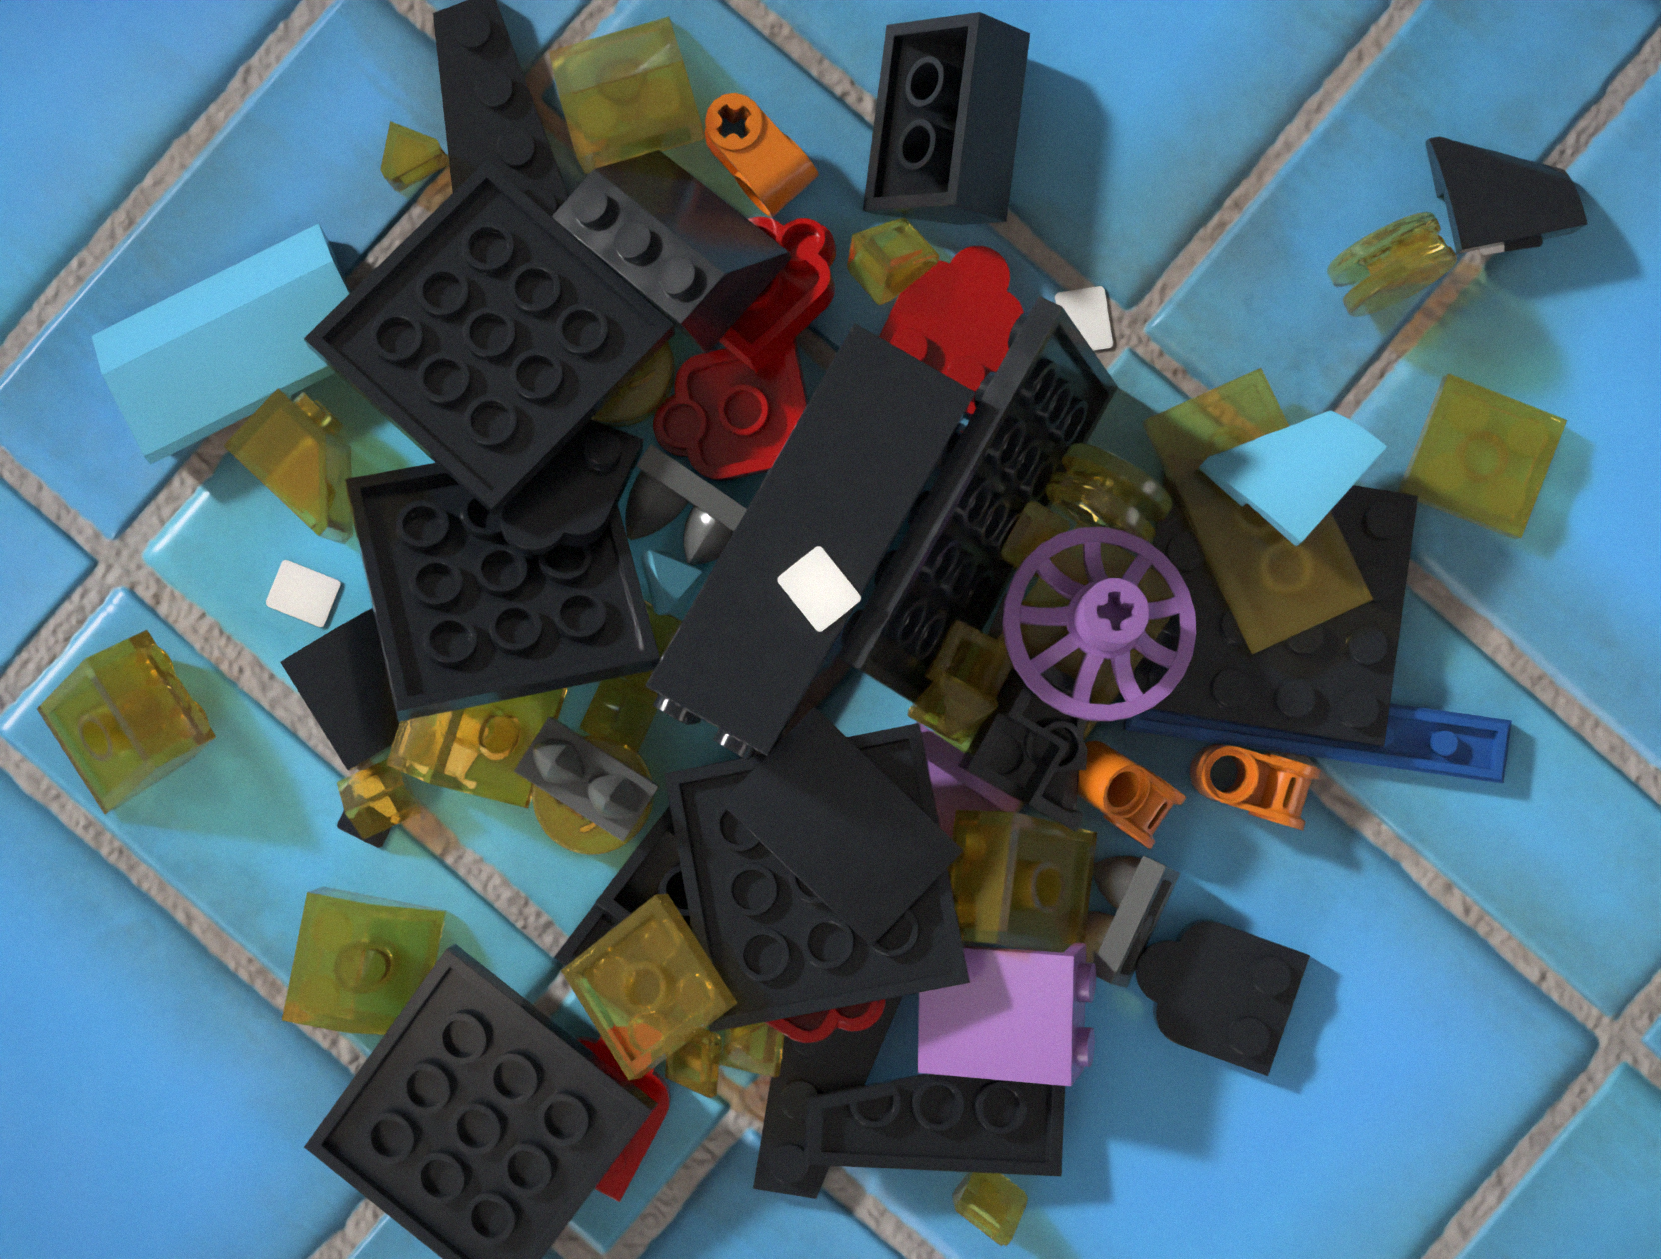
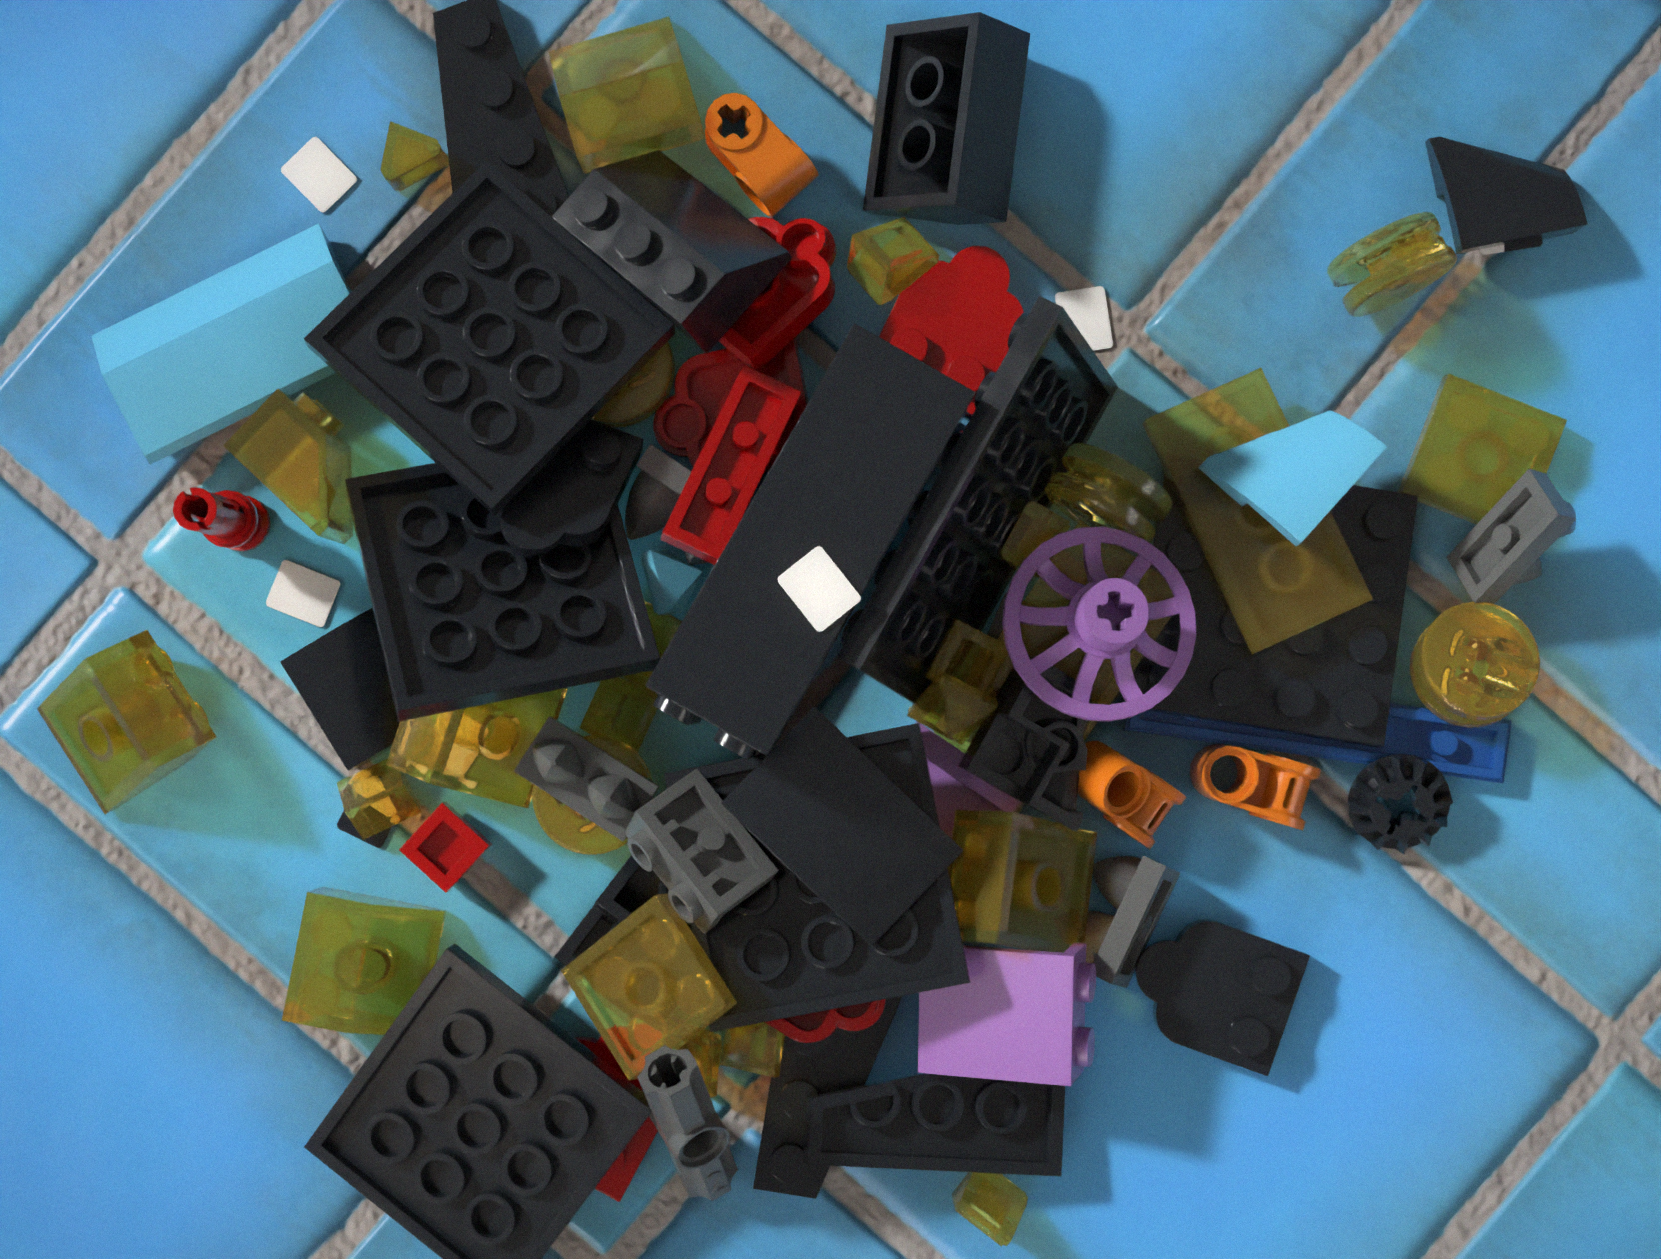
none -> red pin [173,487,271,552]
none -> white sticker [281,137,357,213]
none -> red plate [399,801,492,893]
none -> dark grey bracket [625,768,779,933]
none -> dark grey piece [637,1045,738,1201]
none -> red plate [660,364,801,565]
none -> black gear [1347,754,1453,854]
none -> clear yellow head [1410,602,1540,728]
none -> dark grey tile [1446,469,1576,607]

